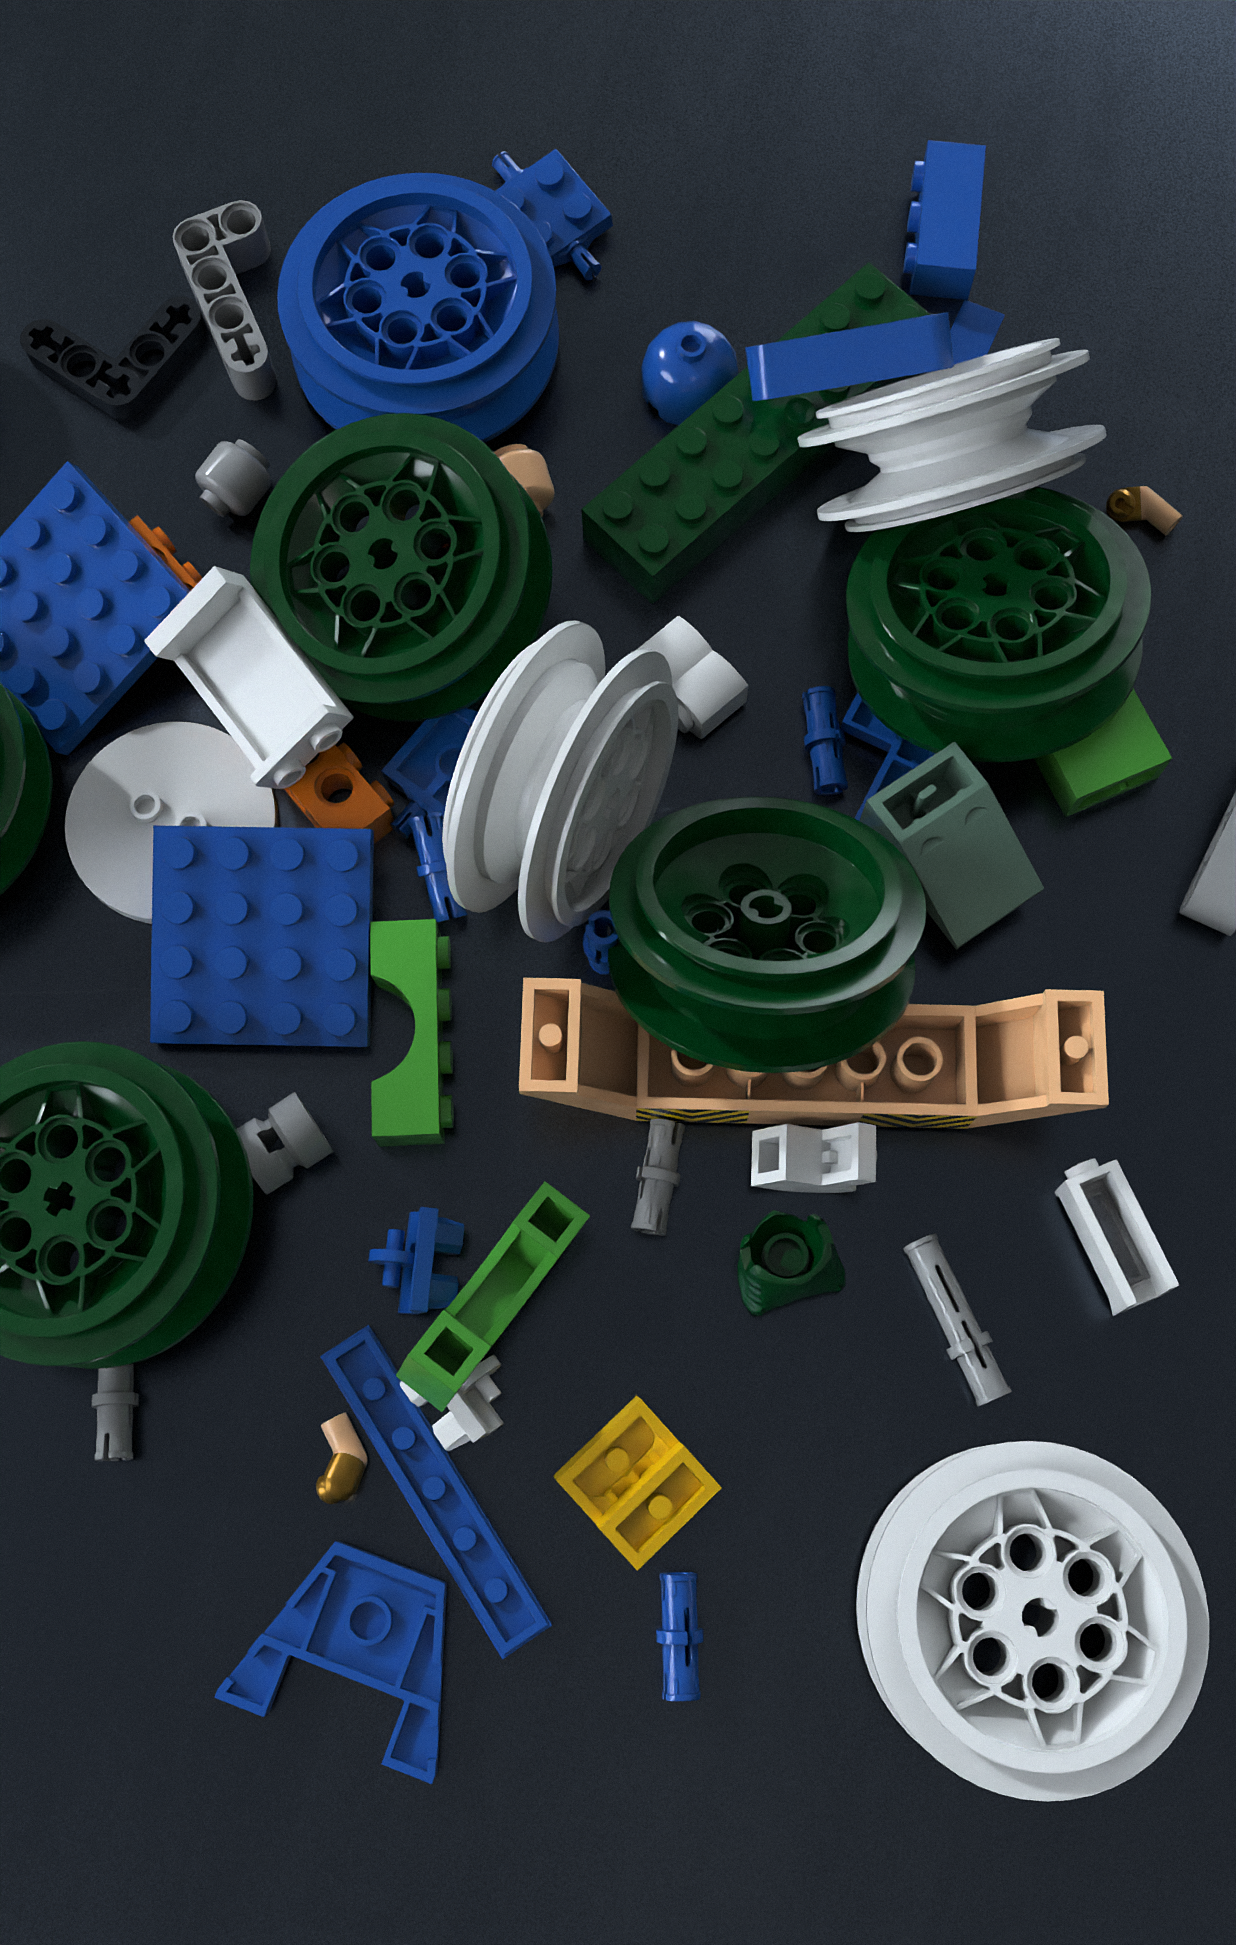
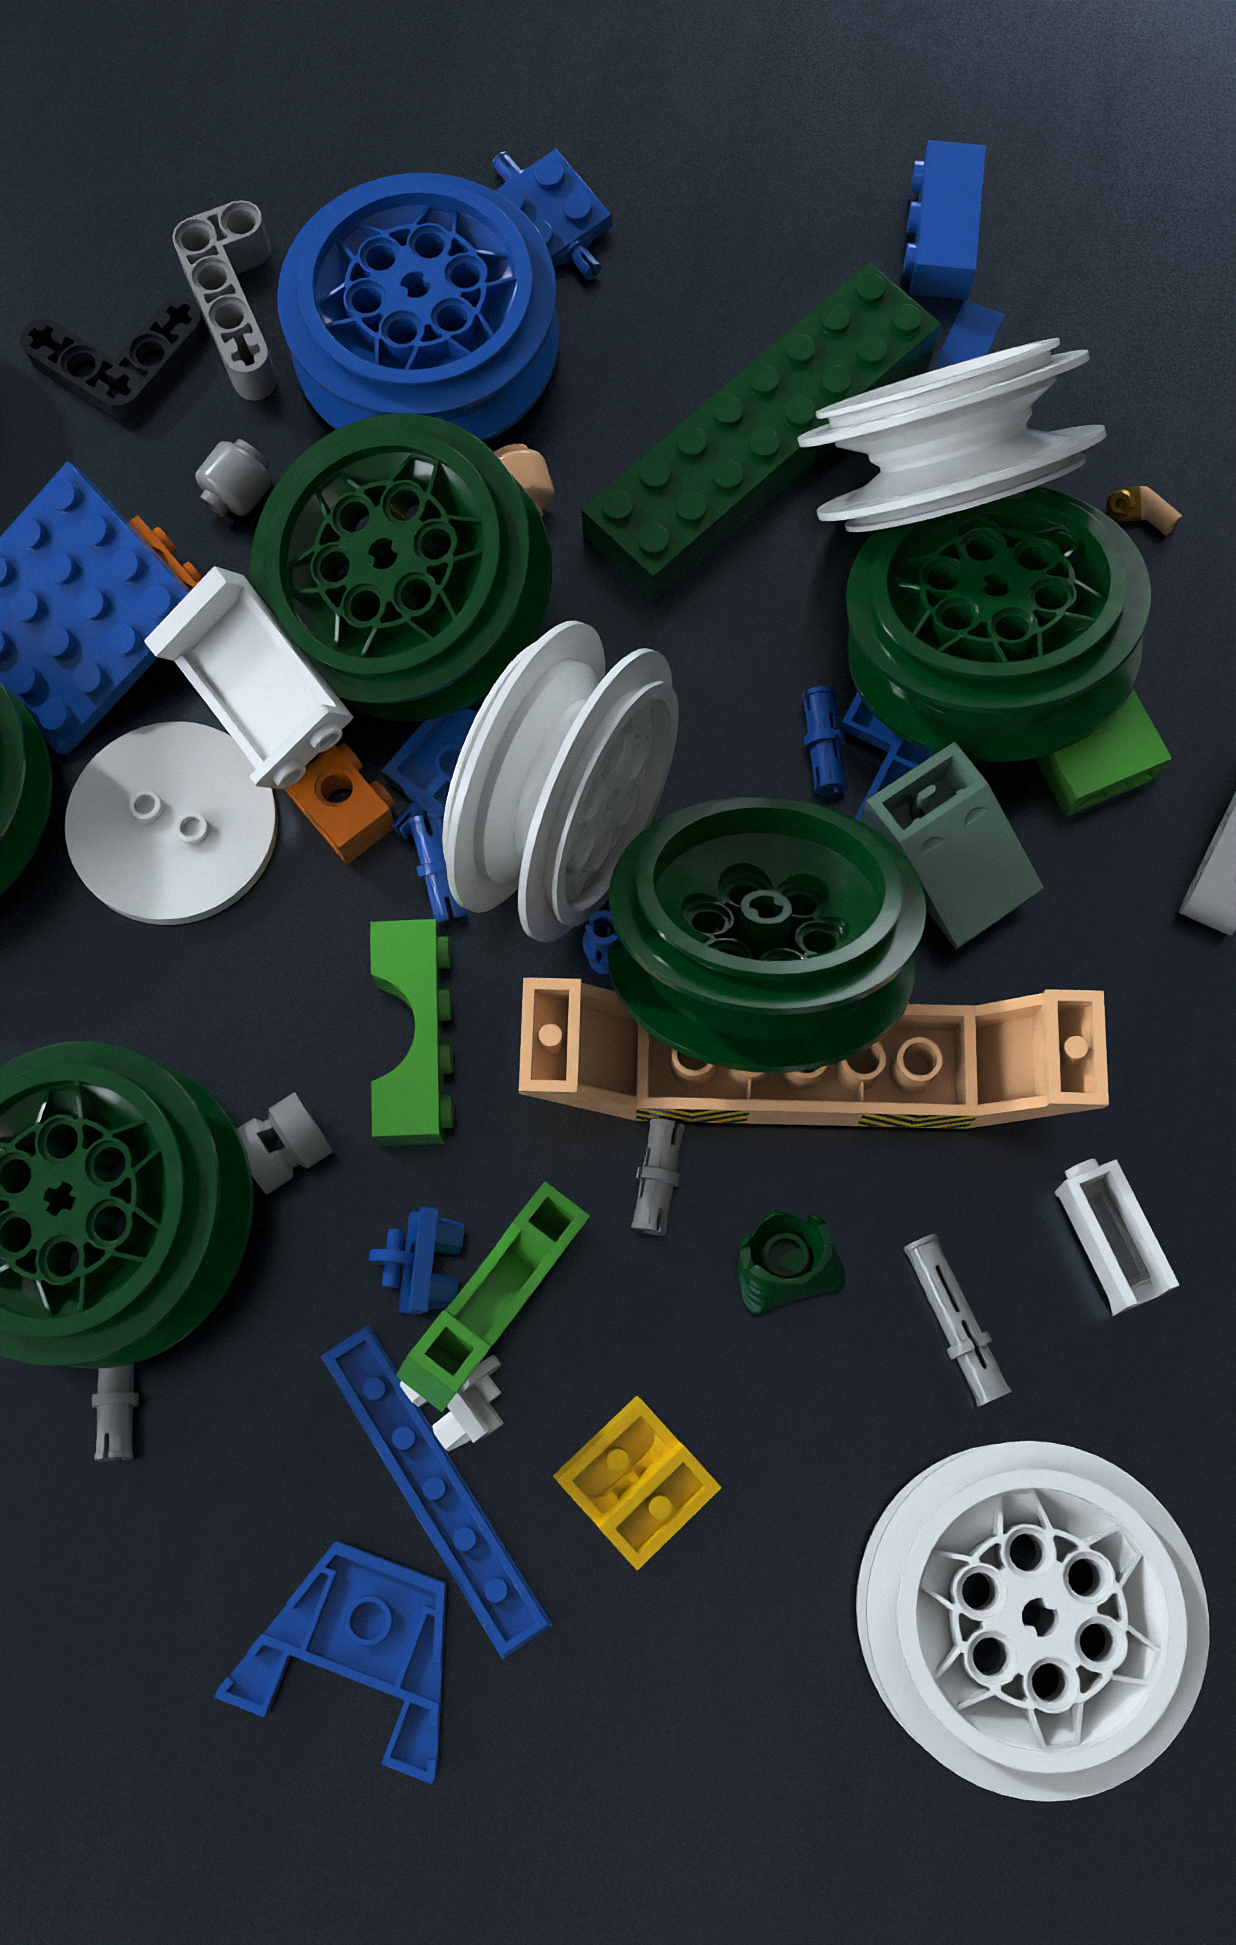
blue plate [150,825,374,1047] -> none
arm [316,1412,367,1504] -> none
white brick [635,616,748,739] -> none
blue cylinder [641,321,739,425] -> none
blue pin [656,1572,704,1701] -> none
blue beam [745,312,954,401] -> none
white brick [751,1122,877,1193] -> none

